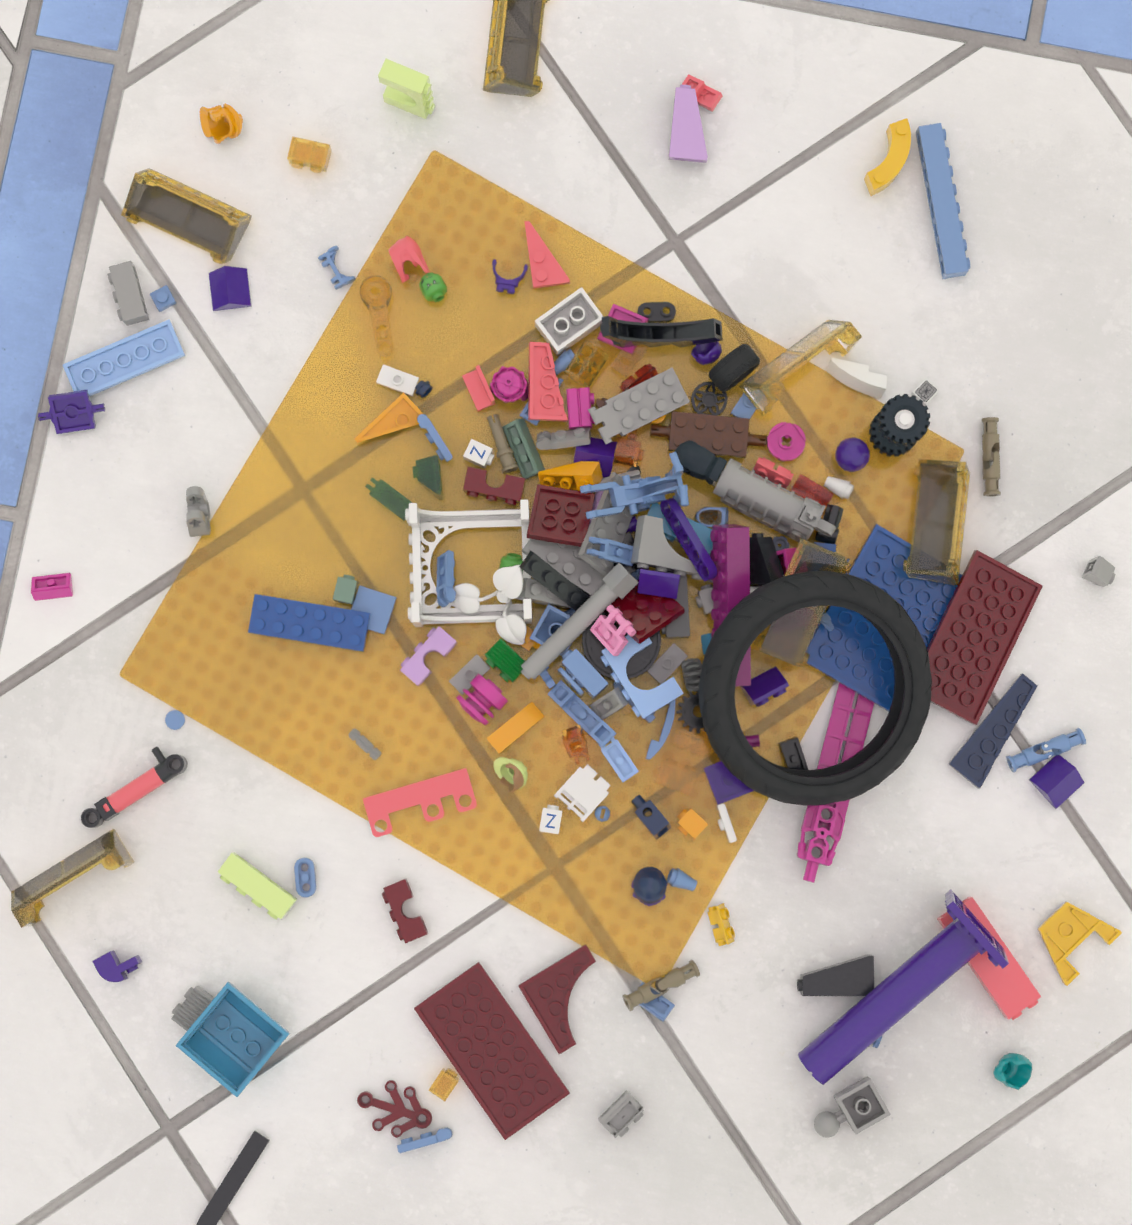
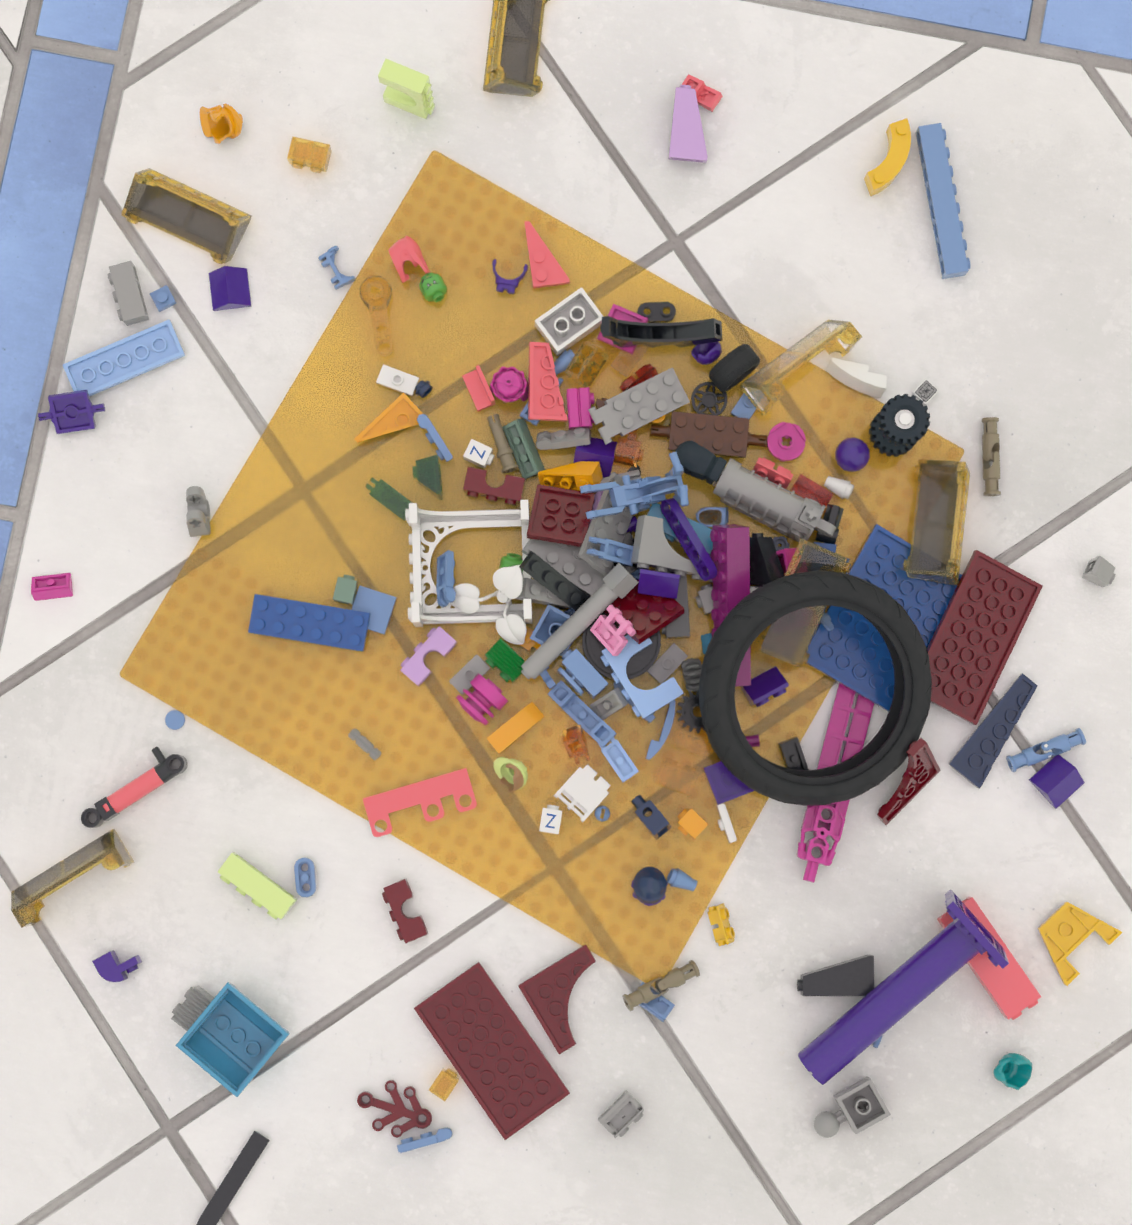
none -> dark red plate [877,738,941,825]

